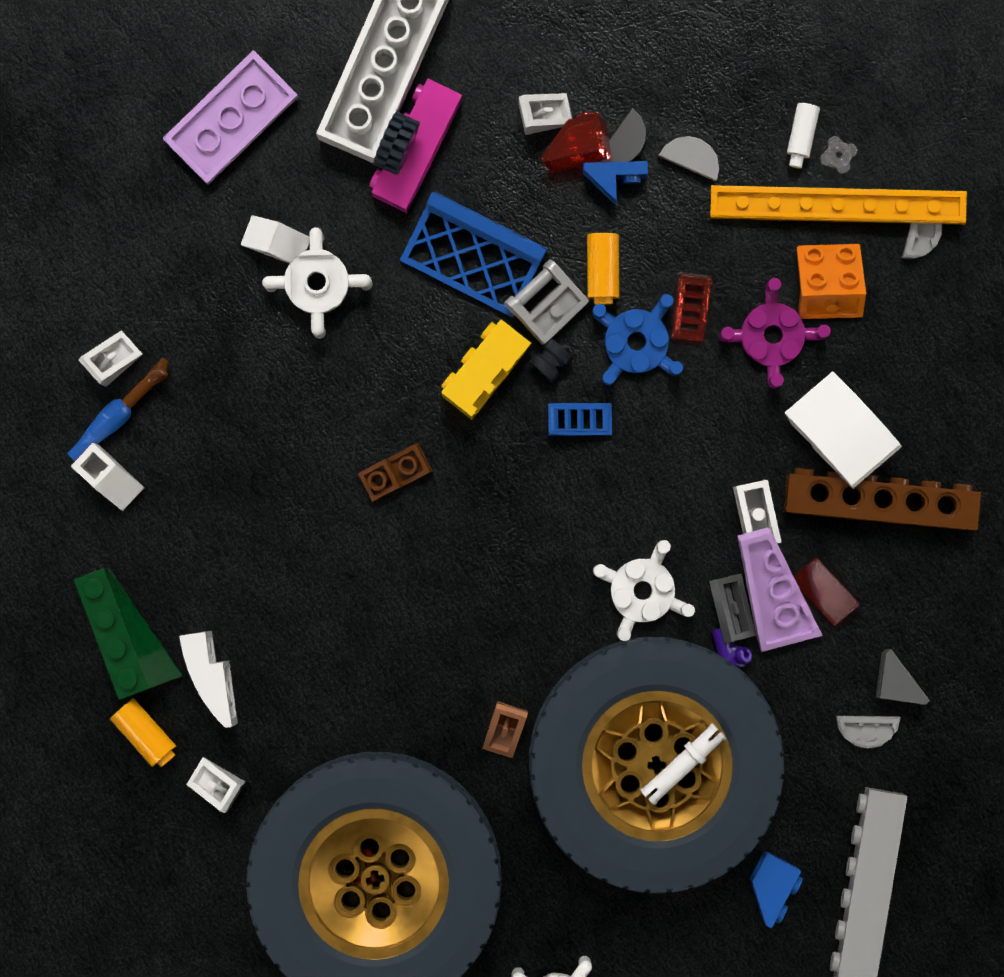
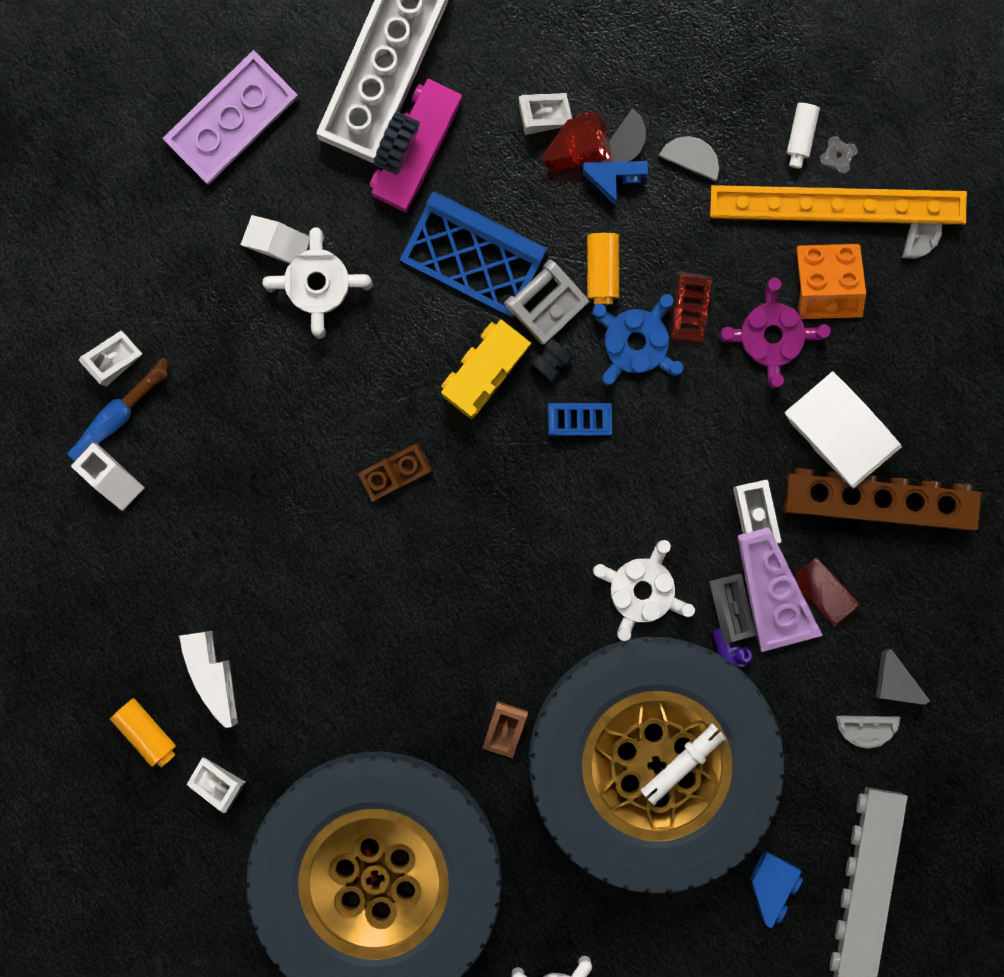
dark green wedge [74,568,183,700] -> none

